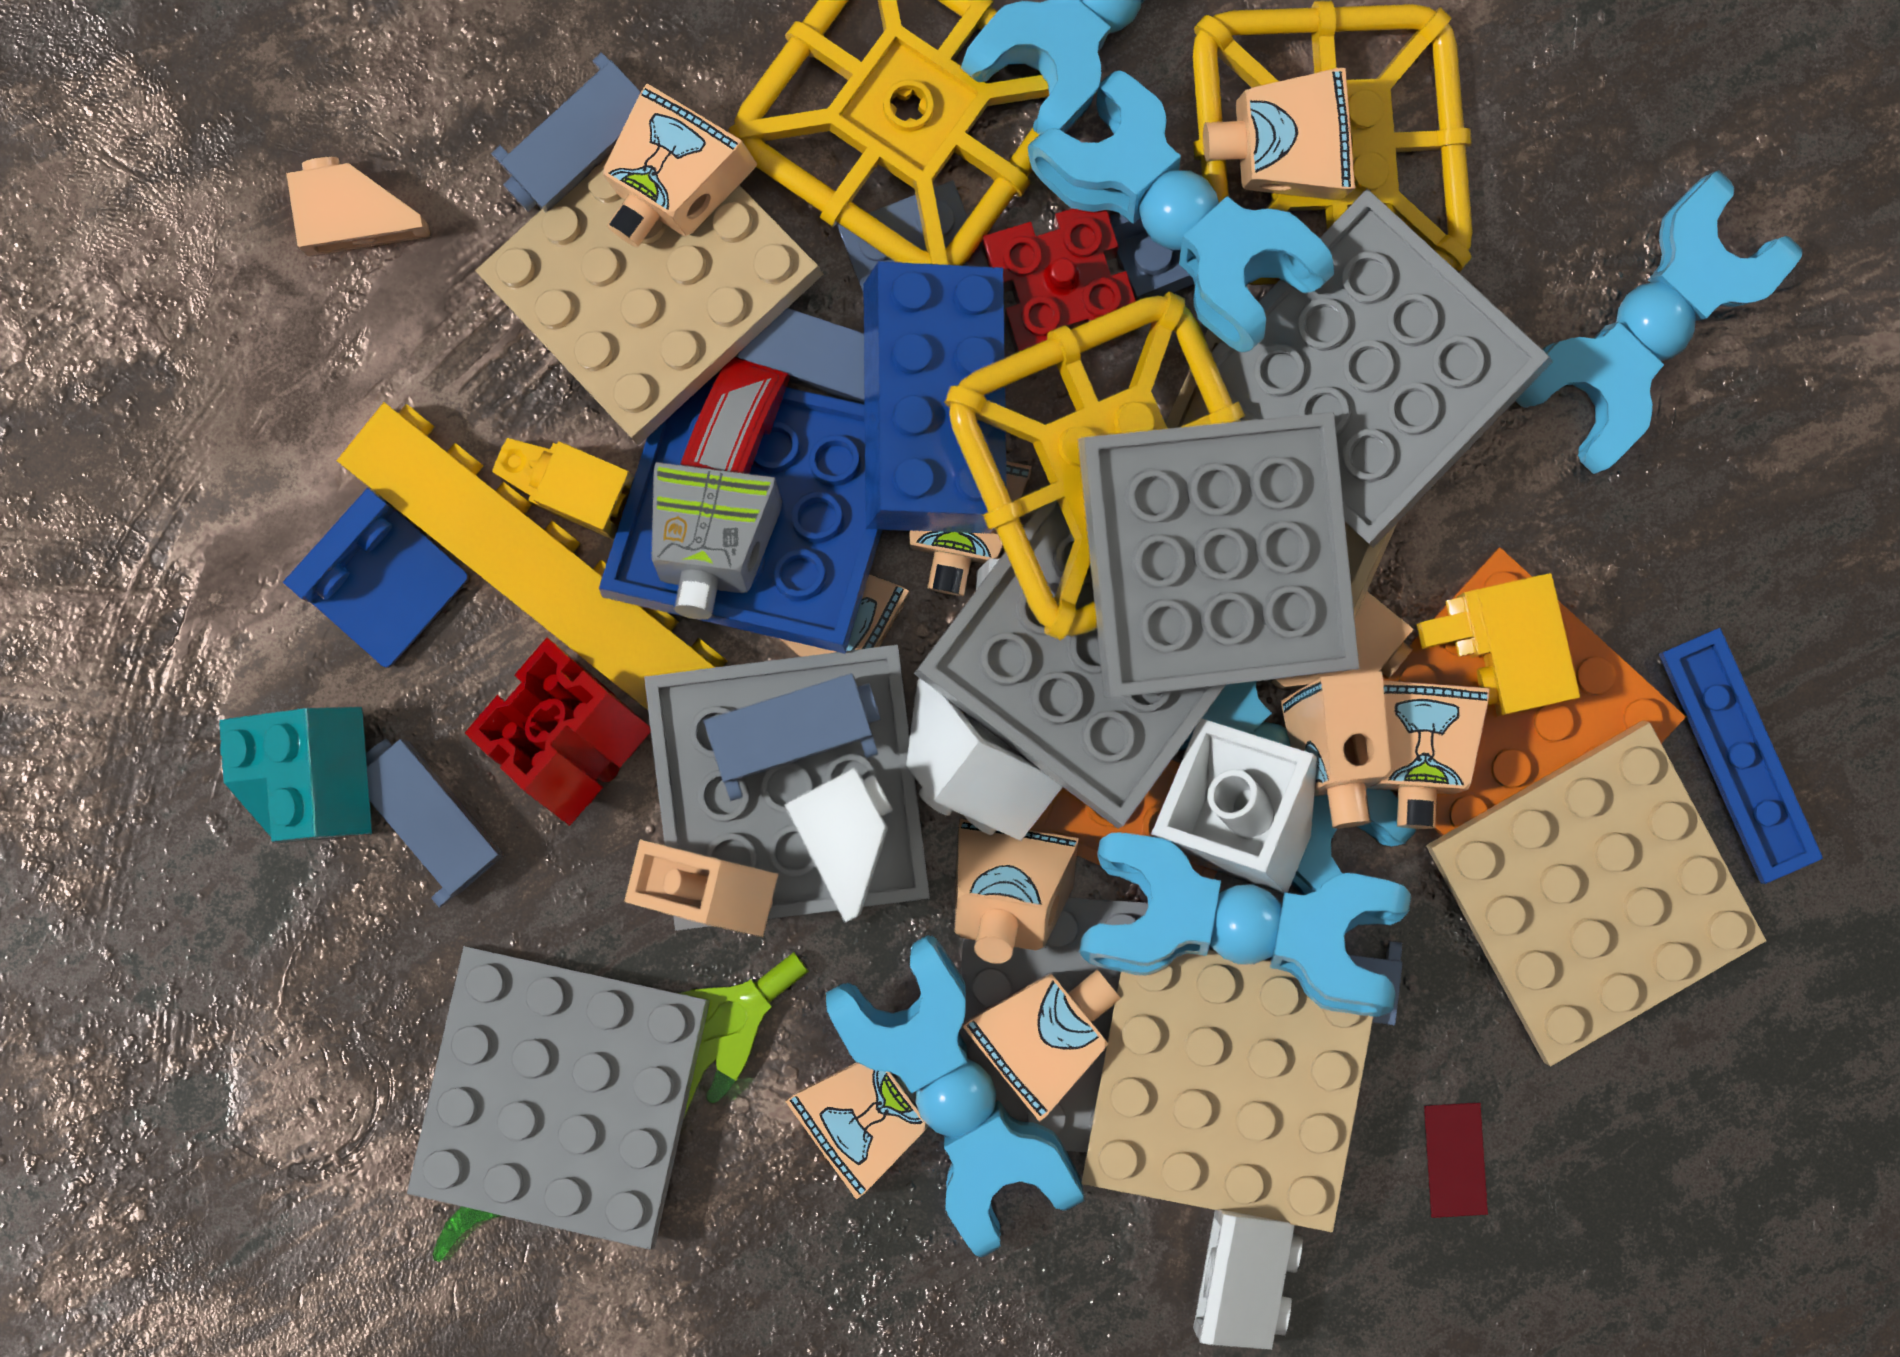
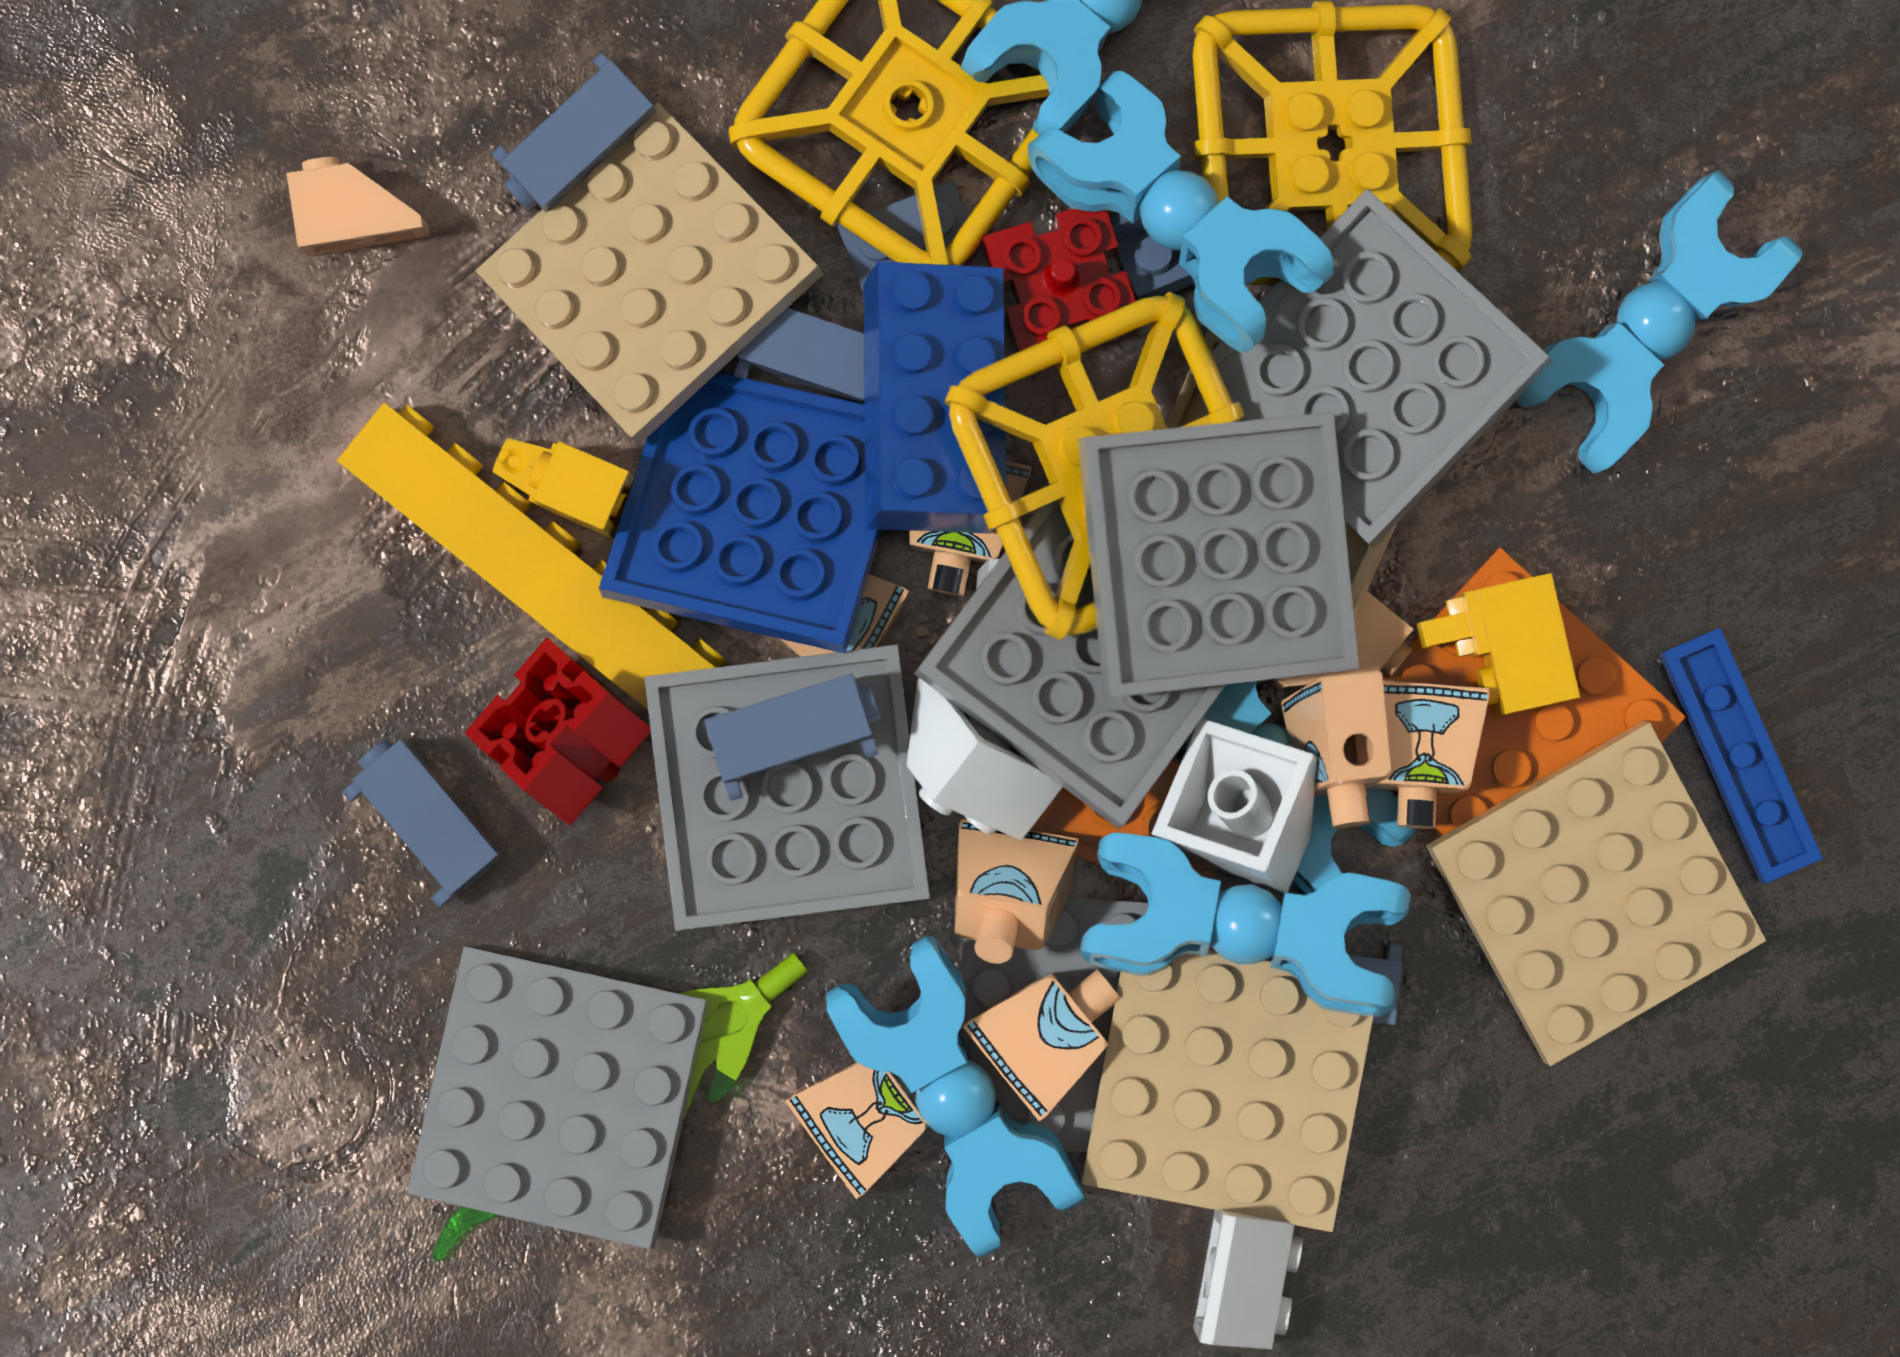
teal slope [219,707,372,843] -> none
blue bracket [283,487,469,668] -> none
light nougat torso [603,83,757,248] -> none
light nougat slope [624,840,778,937] -> none
light grey torso [652,462,782,620] -> none
slope [680,357,790,474] -> none
white slope [785,768,893,922] -> none
light nougat torso [1203,68,1355,200] -> none
dark red sticker [1424,1102,1488,1218] -> none

